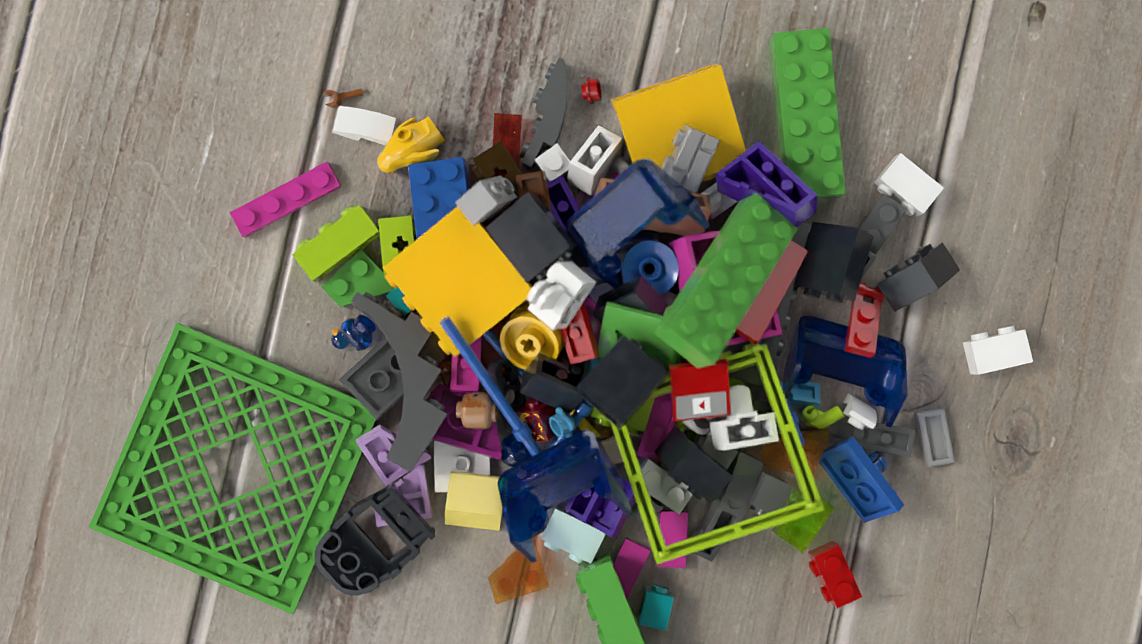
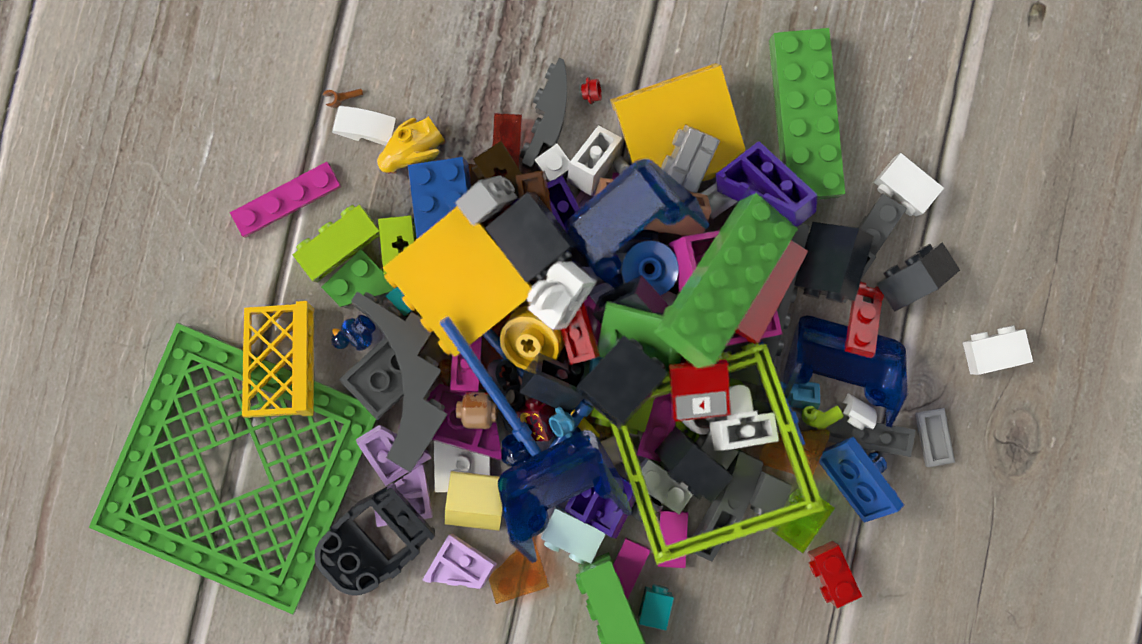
none -> yellow fence [242,301,314,418]
none -> lavender wing [423,533,497,589]

